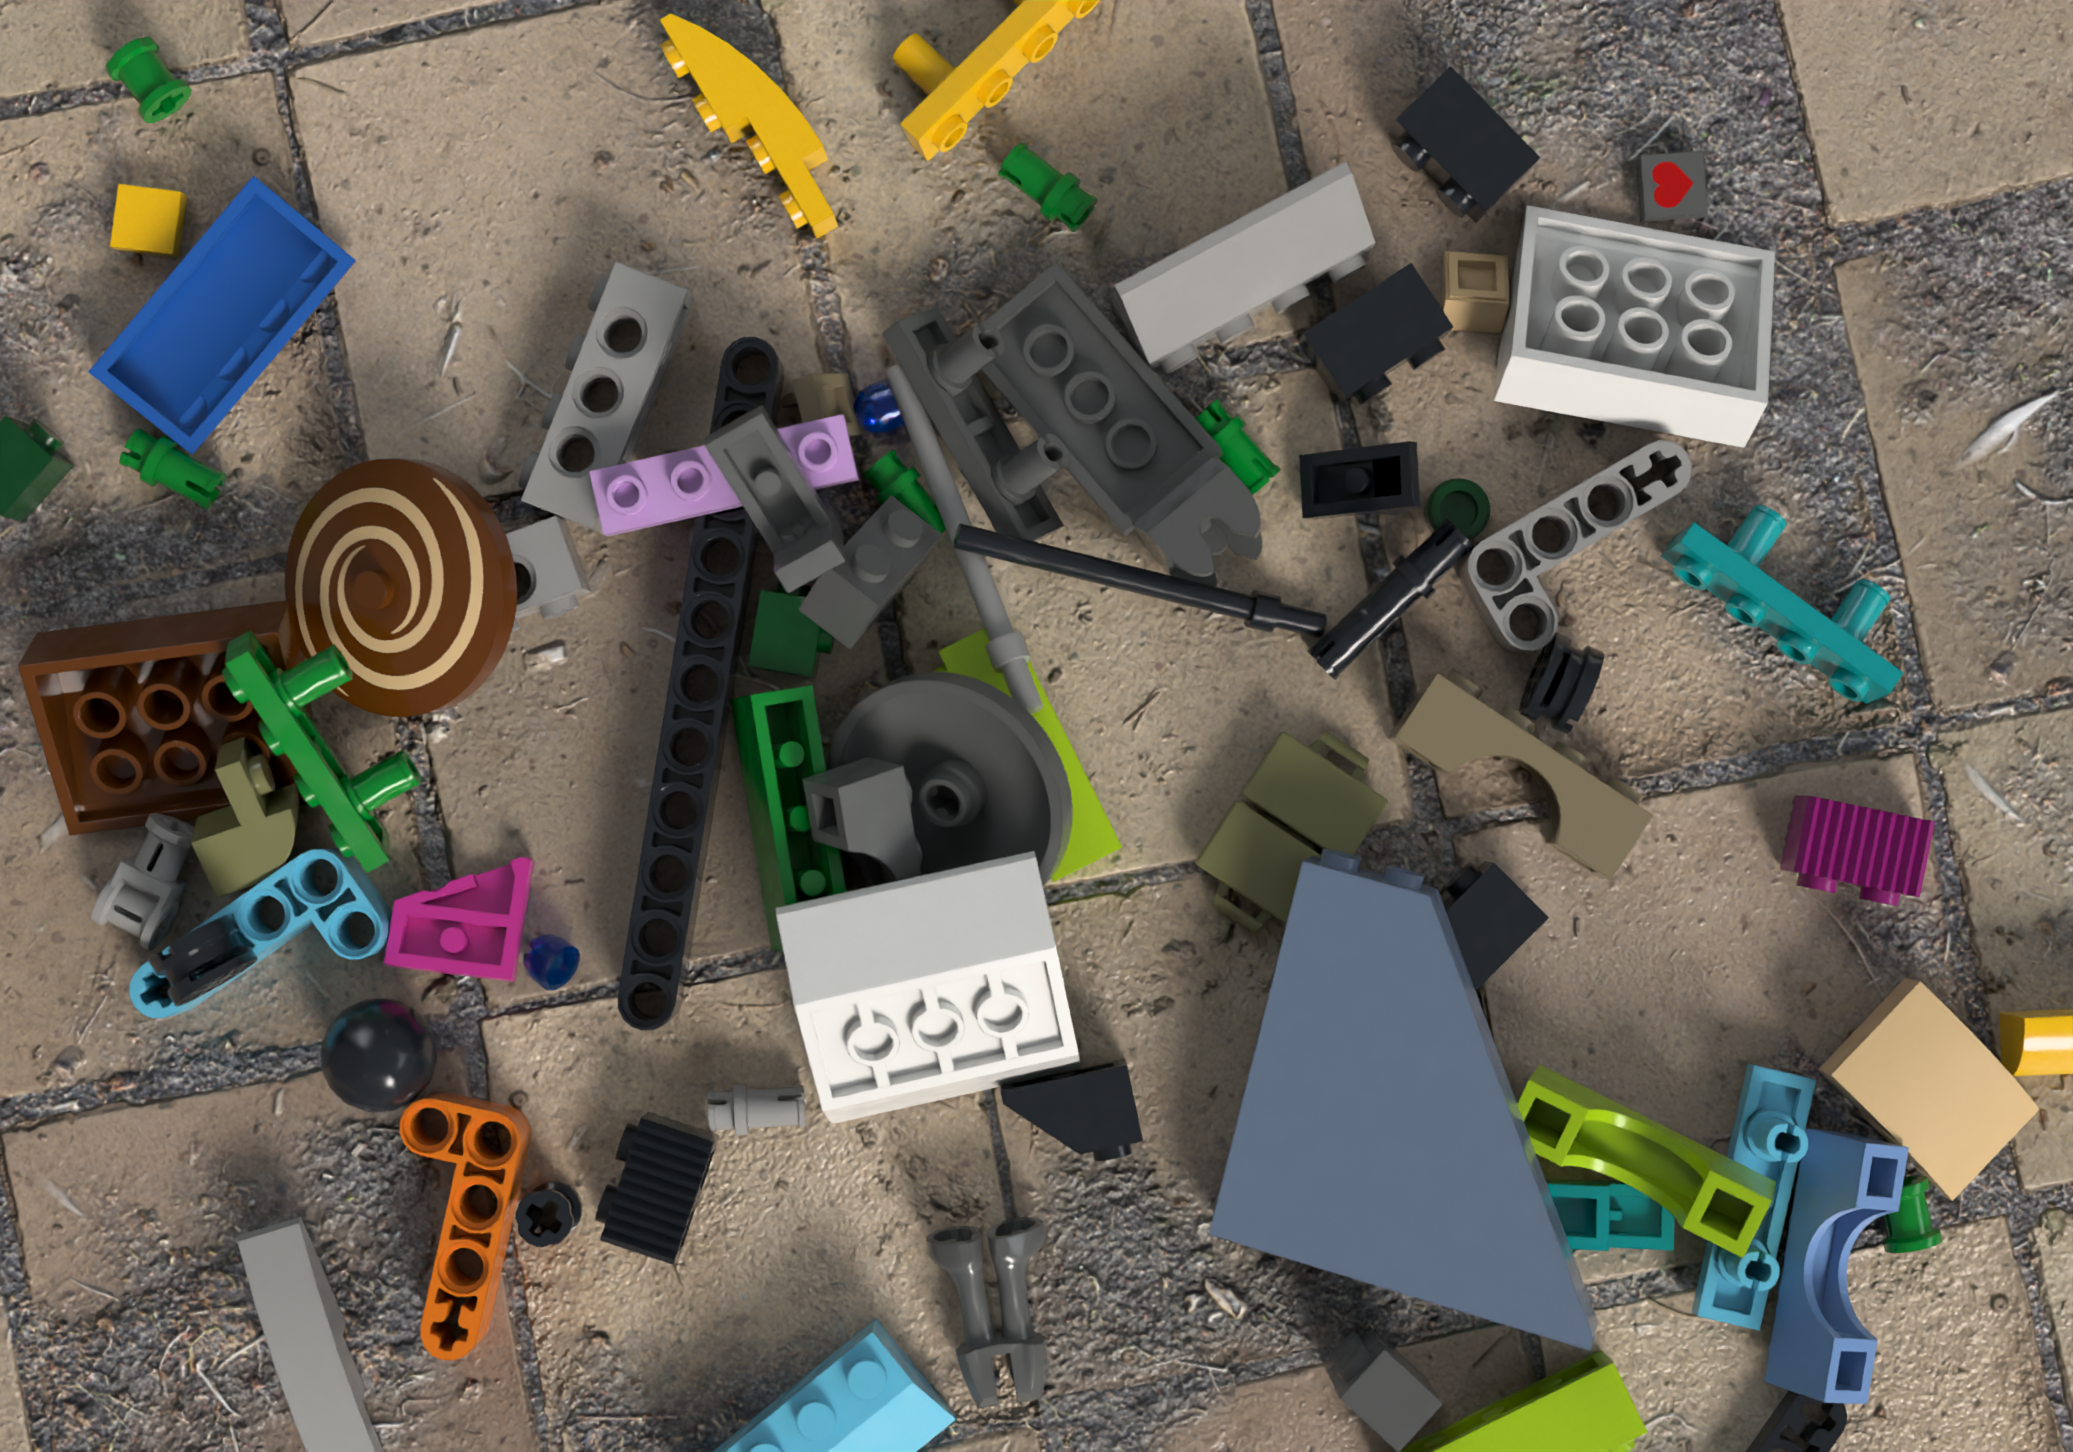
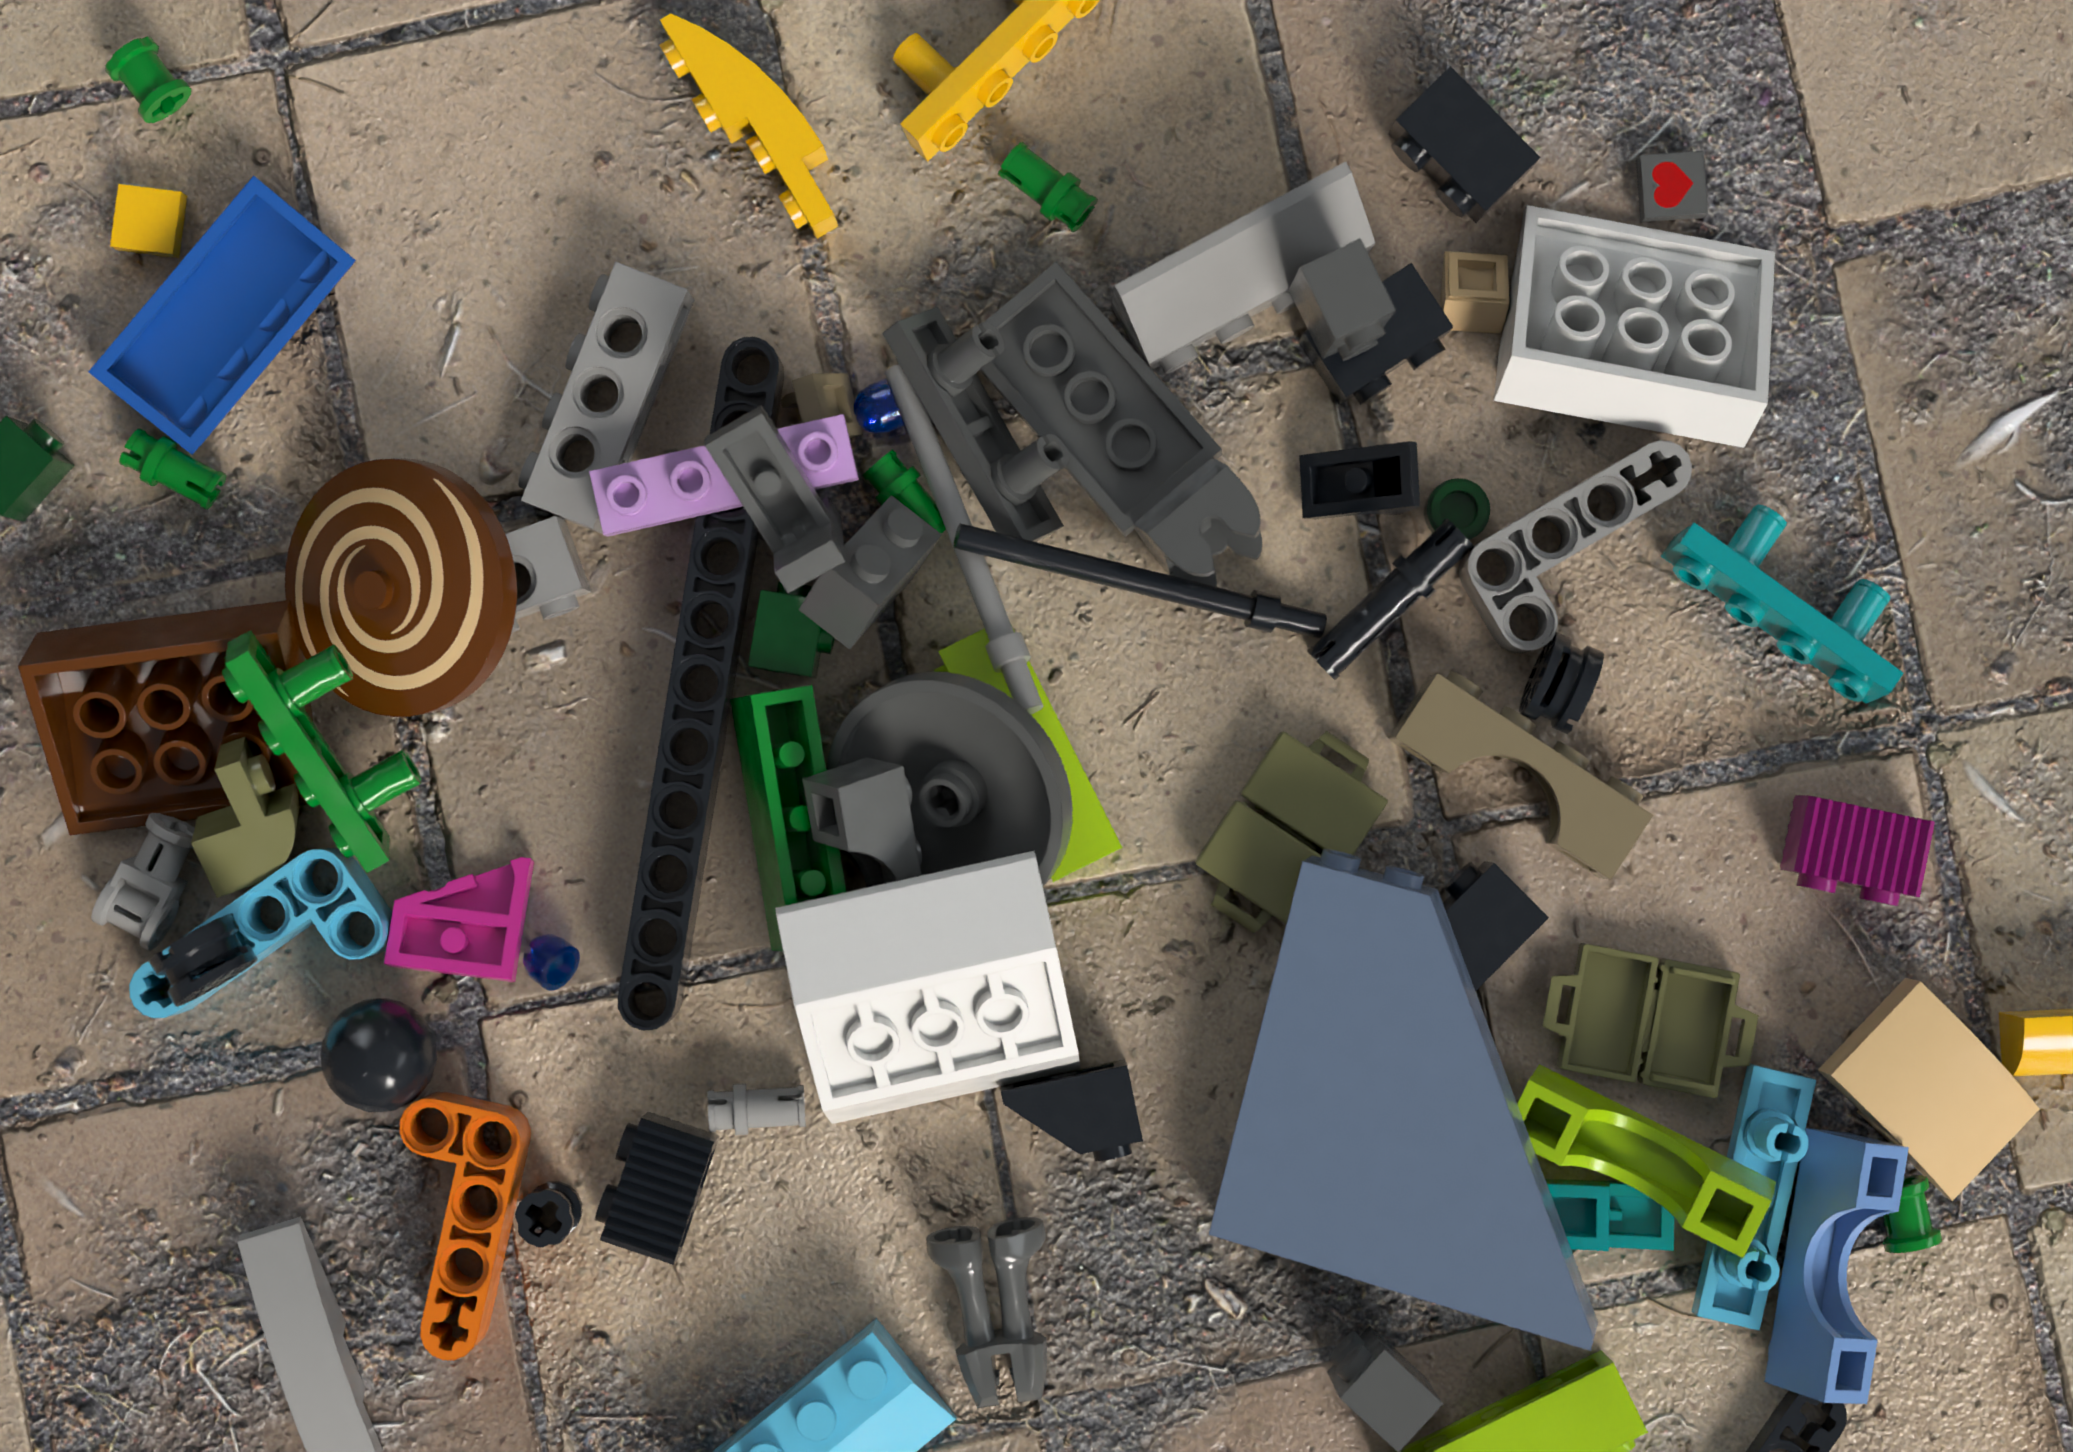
green pin [1195,398,1281,495] -> none
none -> dark grey brick [1289,238,1396,361]
none -> olive piece [1542,943,1759,1098]

